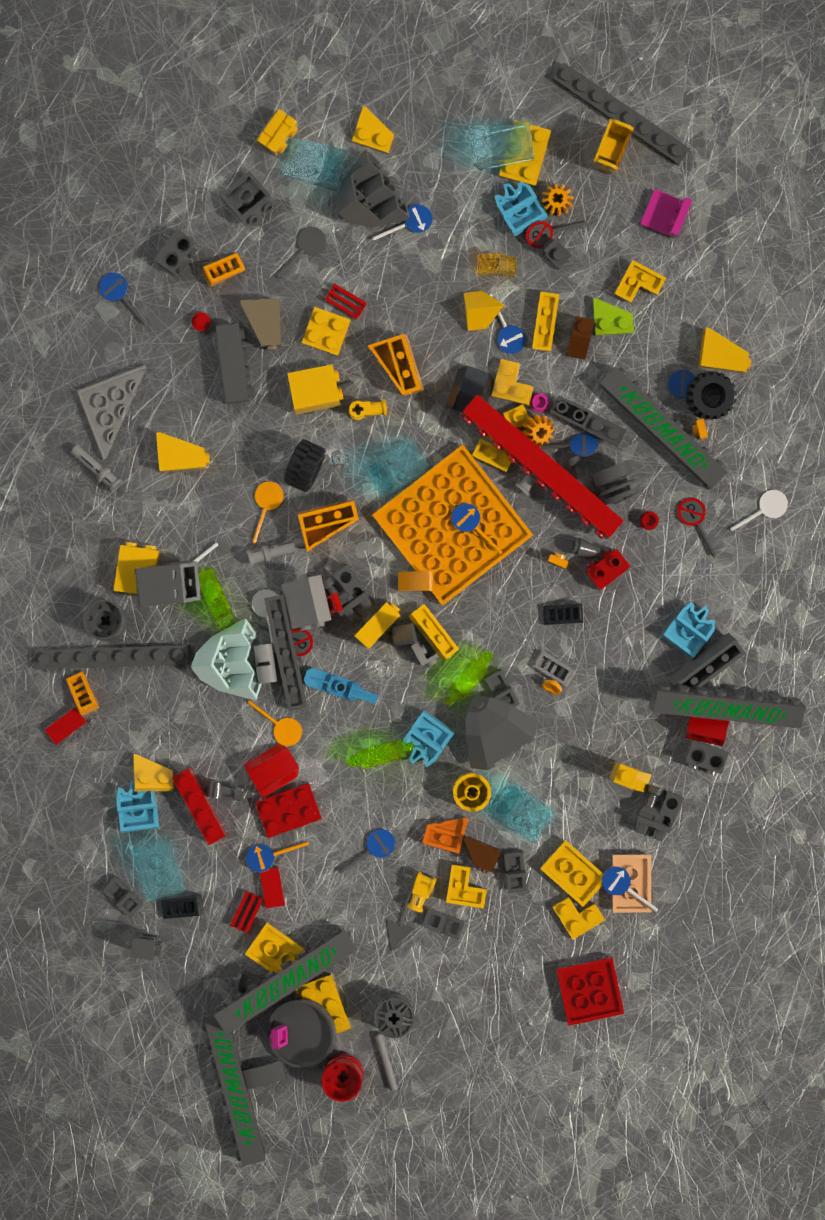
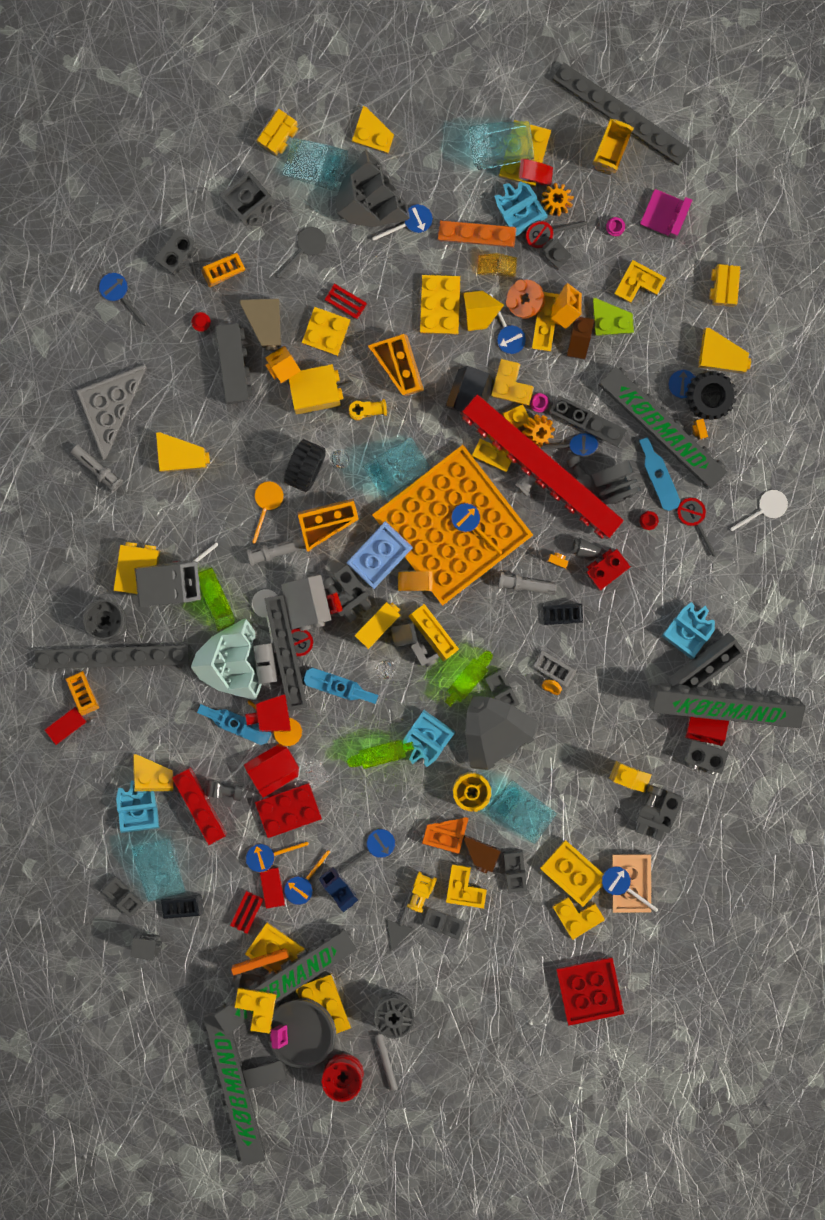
none -> dark azure piece [197,704,271,745]
none -> orange tile [231,948,289,976]
none -> yellow plate [234,988,276,1034]
none -> red torso [245,694,291,732]
none -> light orange brick [265,346,301,383]
none -> blue piece [284,850,330,905]
none -> dark blue brick [319,867,358,913]
none -> light blue tile [347,521,413,589]
none -> yellow plate [420,275,460,335]
none -> orange plate [438,221,516,248]
none -> light grey pin [498,572,557,595]
none -> orange plate [506,279,545,319]
none -> red slope [519,159,553,186]
none -> light orange slope [551,283,582,329]
none -> dark pink plate [606,217,625,237]
none -> dark azure piece [639,437,681,511]
none -> yellow brick [709,264,741,307]

